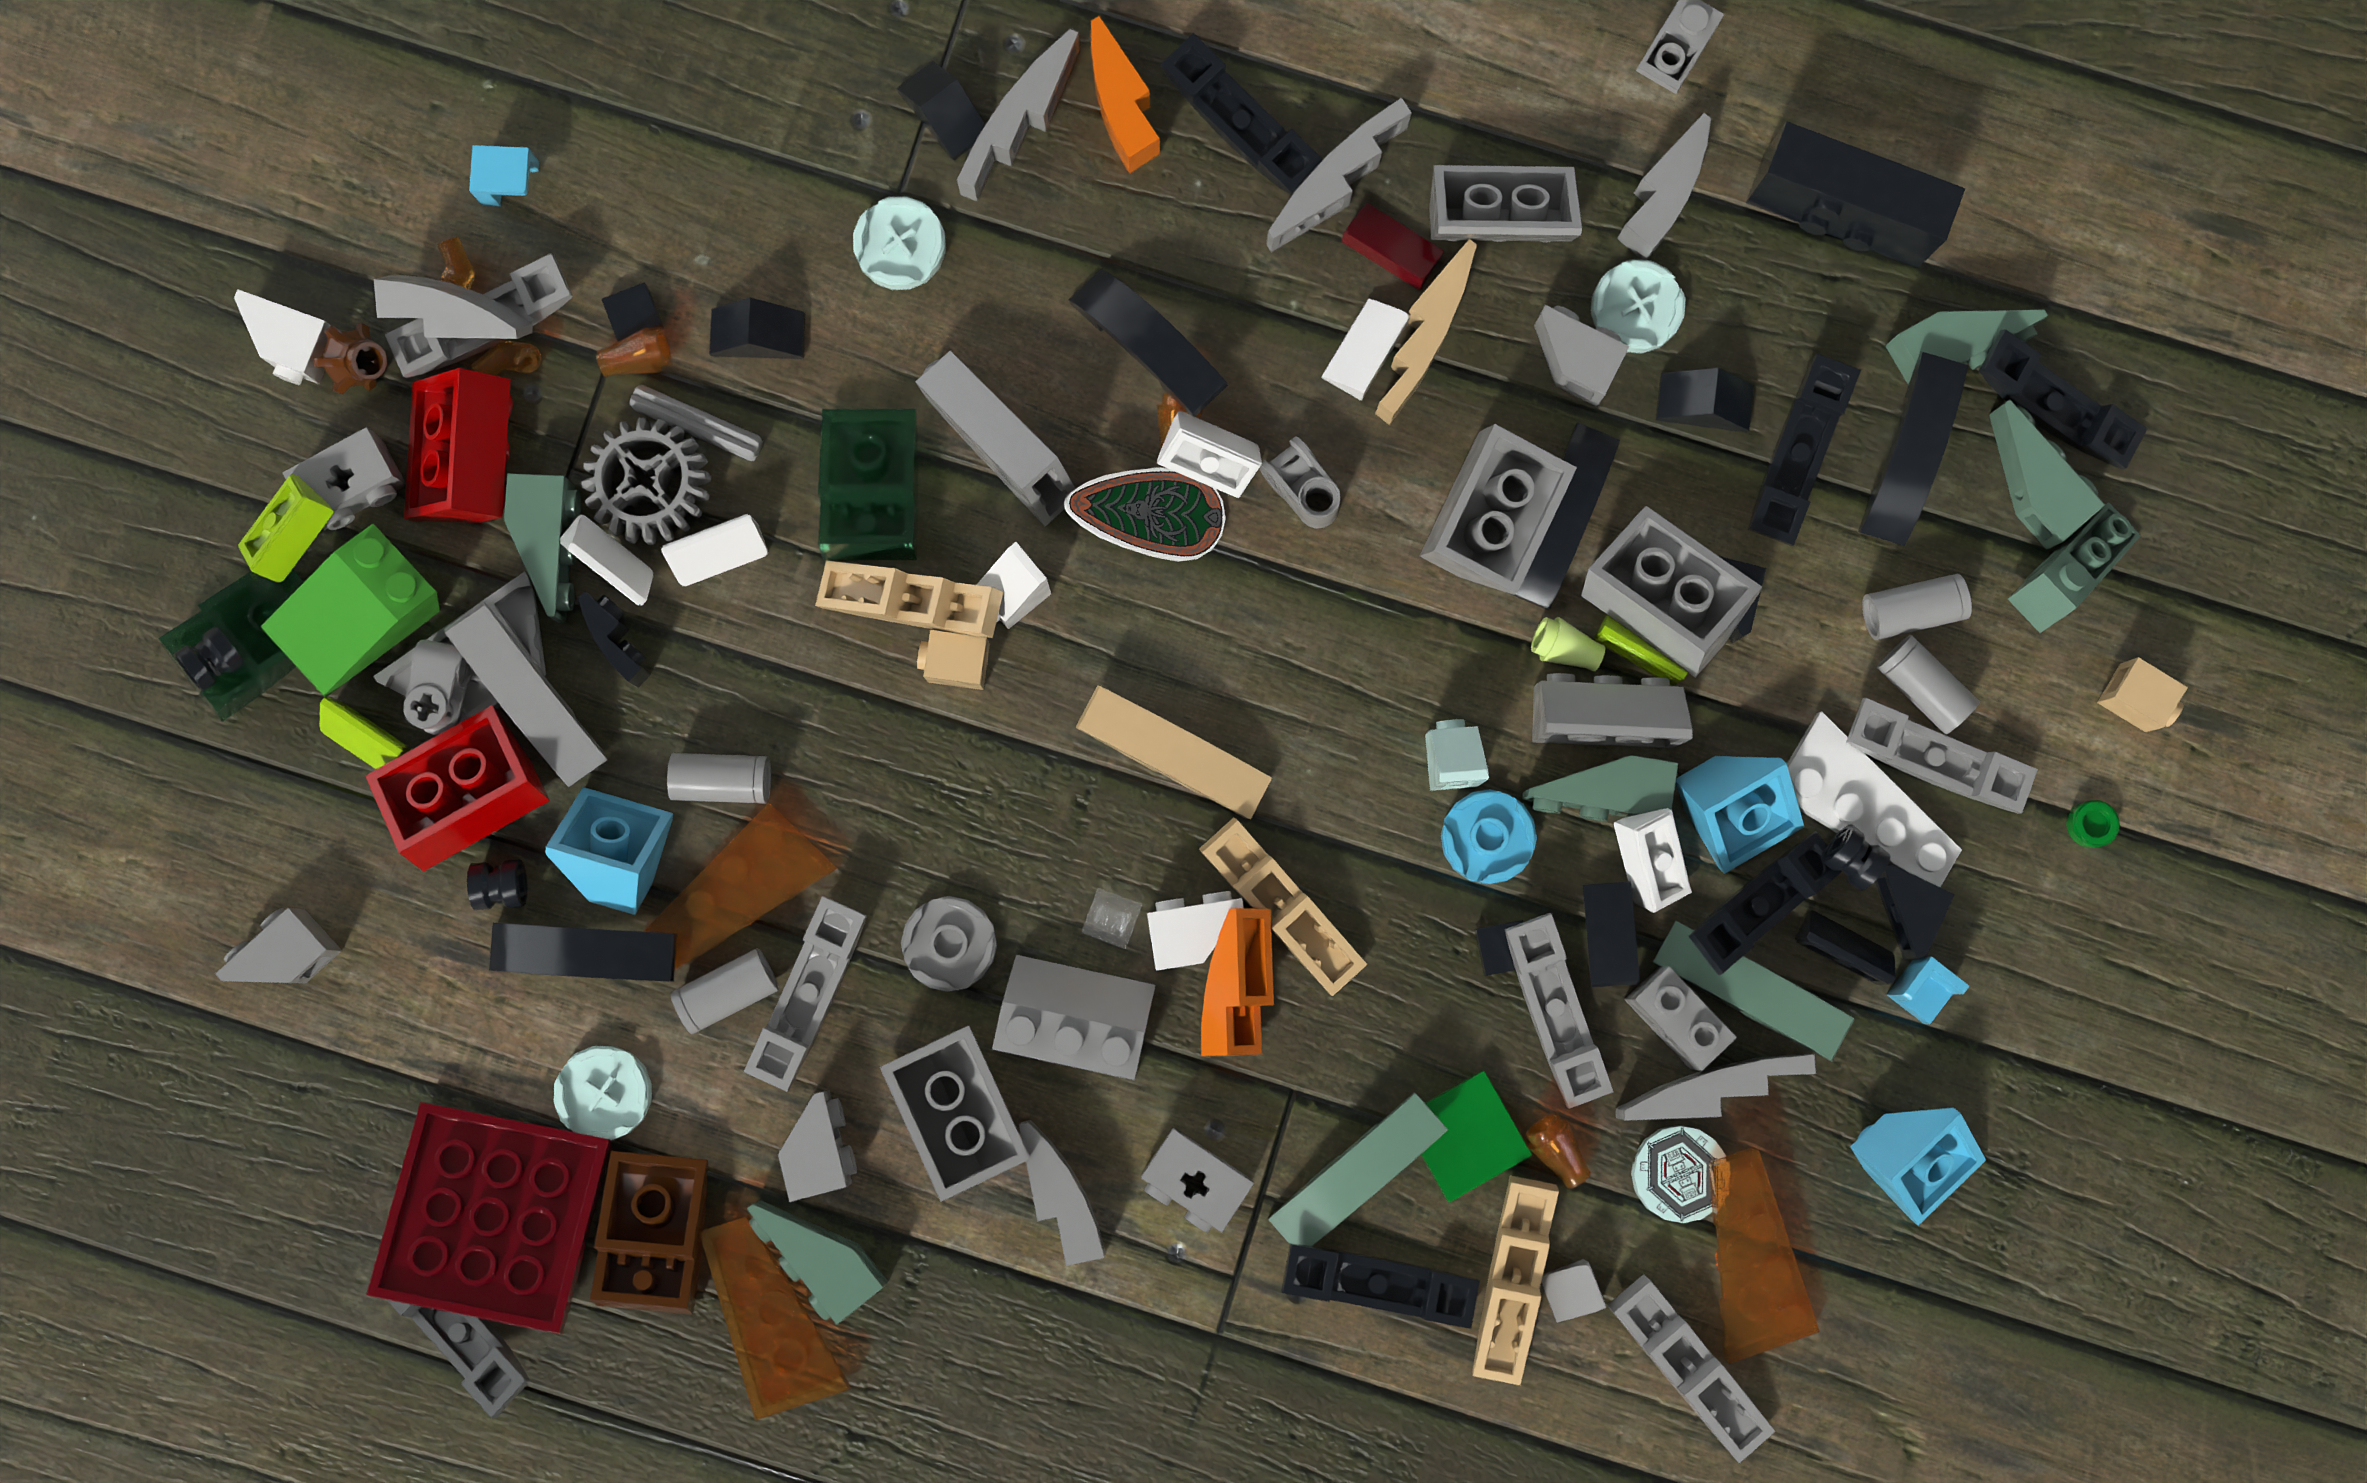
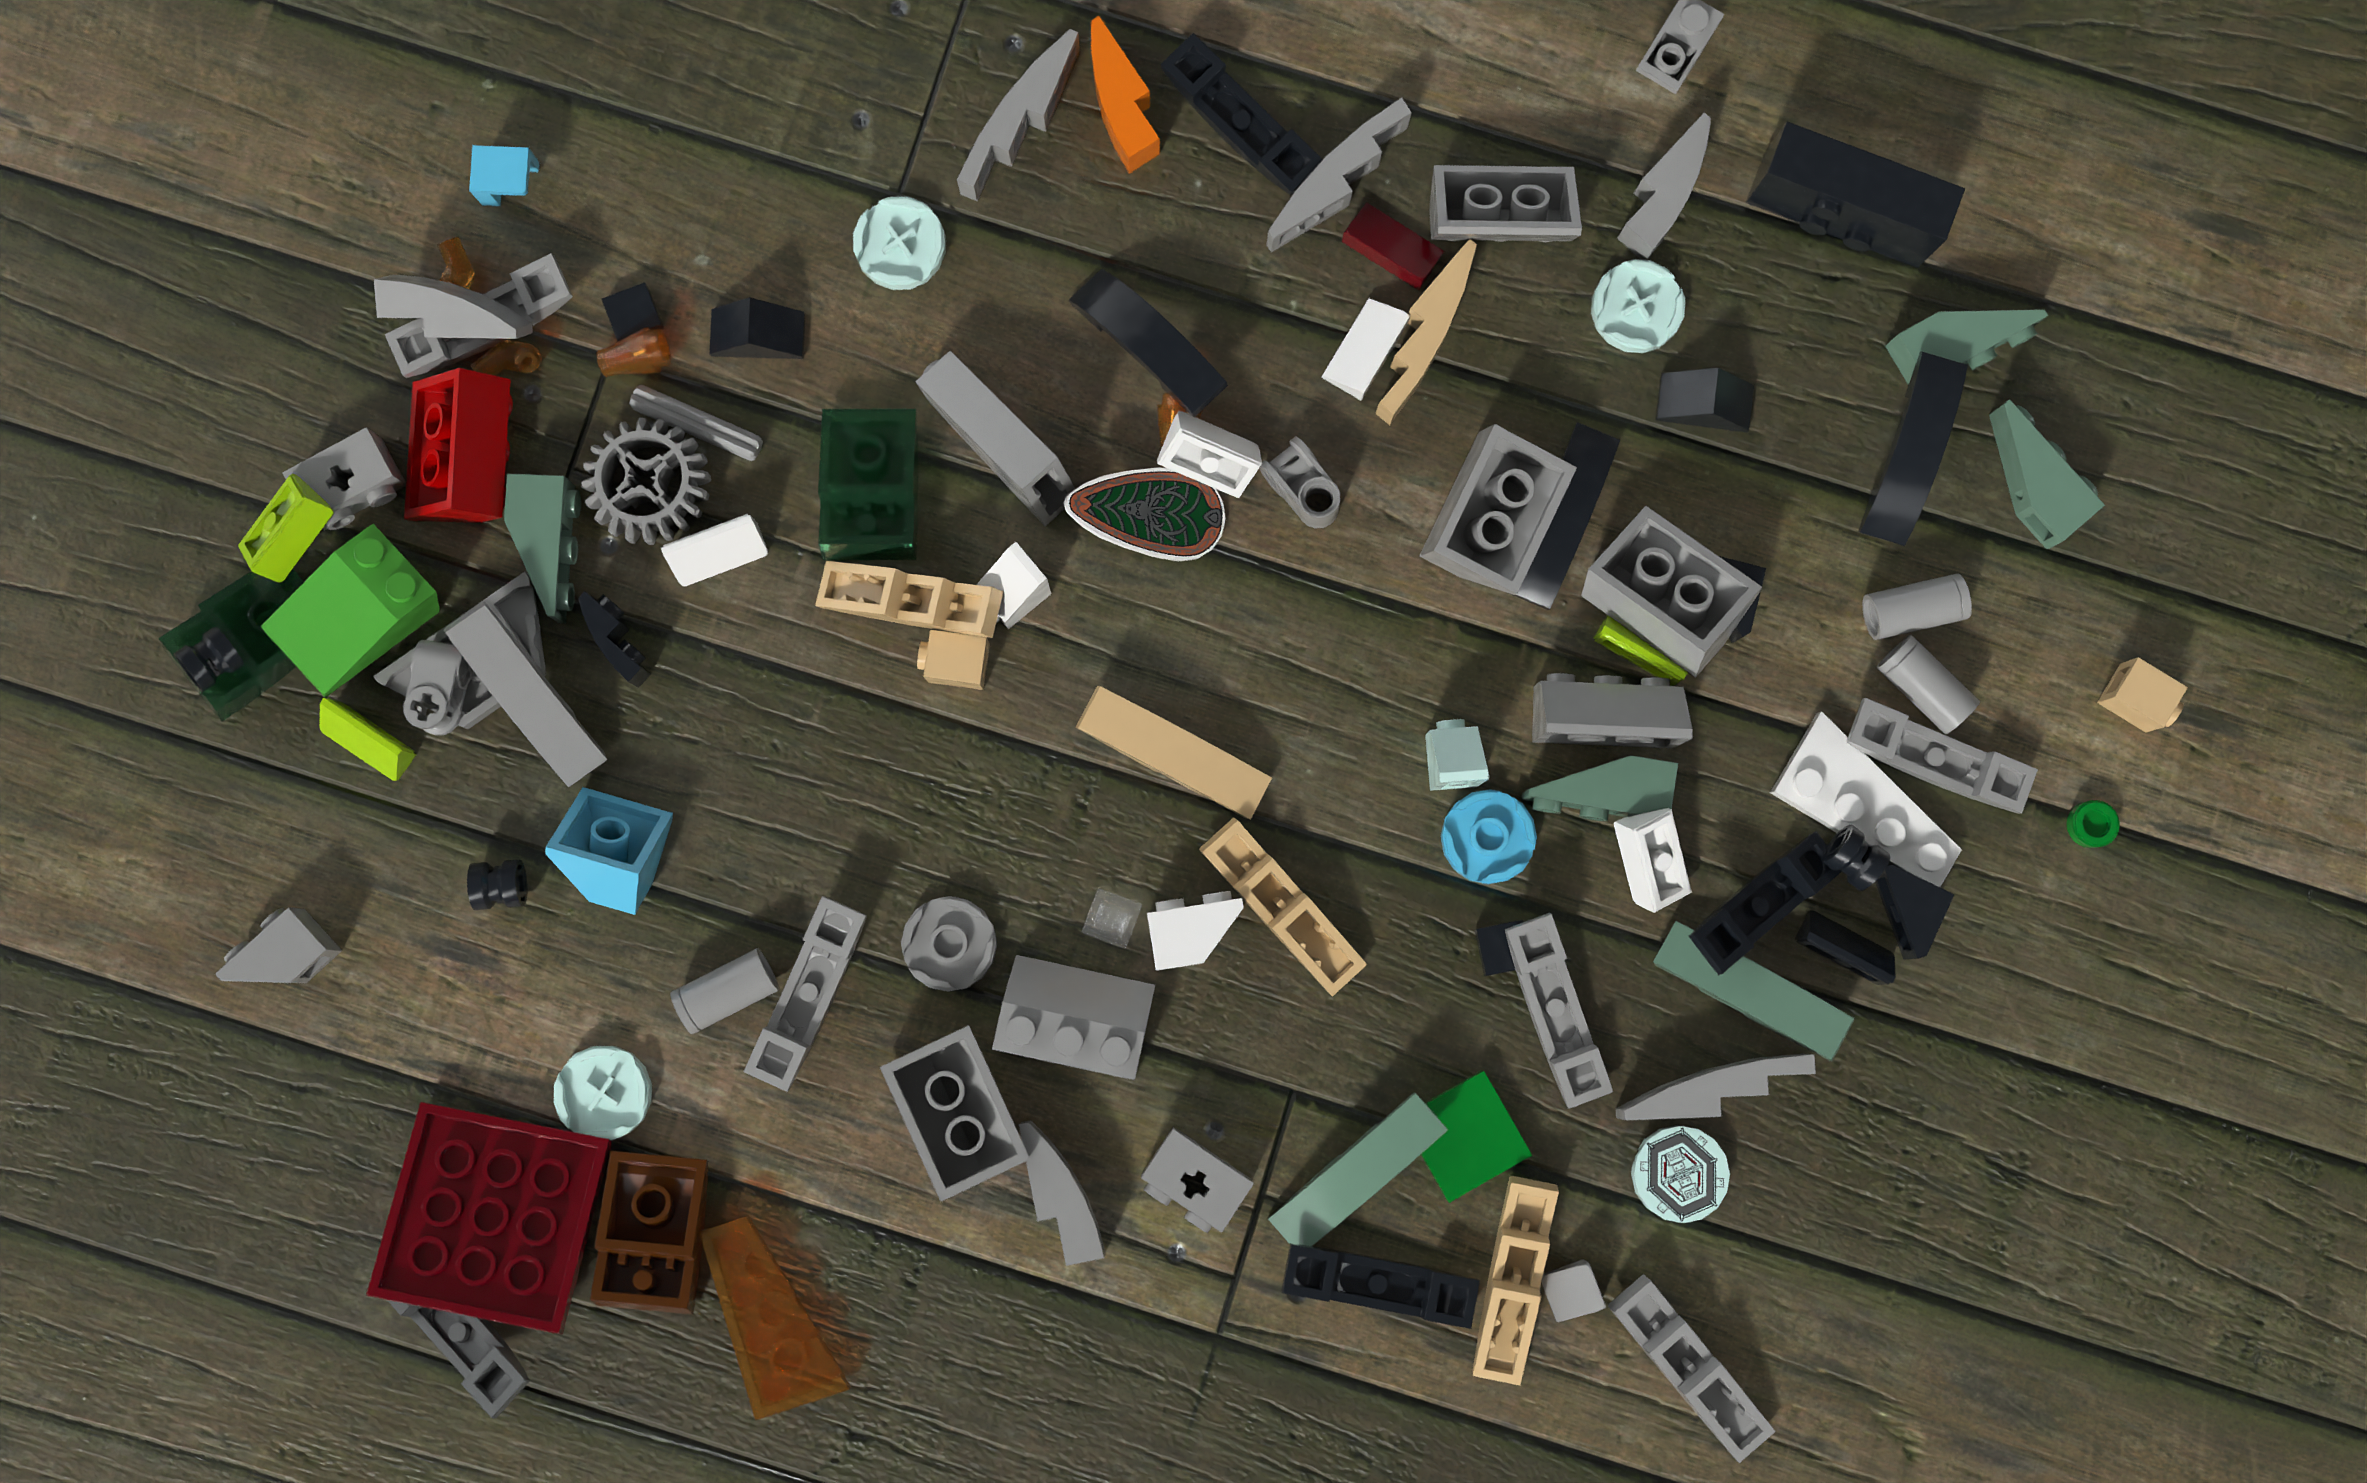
white slope [234,289,331,385] -> none
reddish brown rock [313,323,387,394] -> none
red slope [365,705,550,872] -> none
black slope [489,923,677,982] -> none
white slope [559,515,653,606] -> none
clear orange wing [644,803,839,972] -> none
light grey pin [667,753,771,804] -> none
sand green slope [747,1200,888,1325] -> none
light grey slope [778,1090,857,1202] -> none
black slope [896,61,985,161] -> none
orange slope [1201,908,1274,1056] -> none
clear orange cone [1526,1113,1591,1188] -> none
yellowish green cone [1531,617,1605,671] -> none
light grey slope [1534,305,1629,407] -> none
black slope [1583,881,1640,987] -> none
light grey brick [1624,966,1737,1071] -> none
medium azure slope [1676,756,1805,874] -> none
clear orange wing [1709,1147,1820,1364] -> none
black slope [1748,354,1861,546] -> none
medium azure slope [1850,1108,1986,1226] -> none
medium azure panel [1886,957,1969,1024] -> none
black slope [1979,329,2147,469] -> none
sand green slope [2008,502,2141,633] -> none

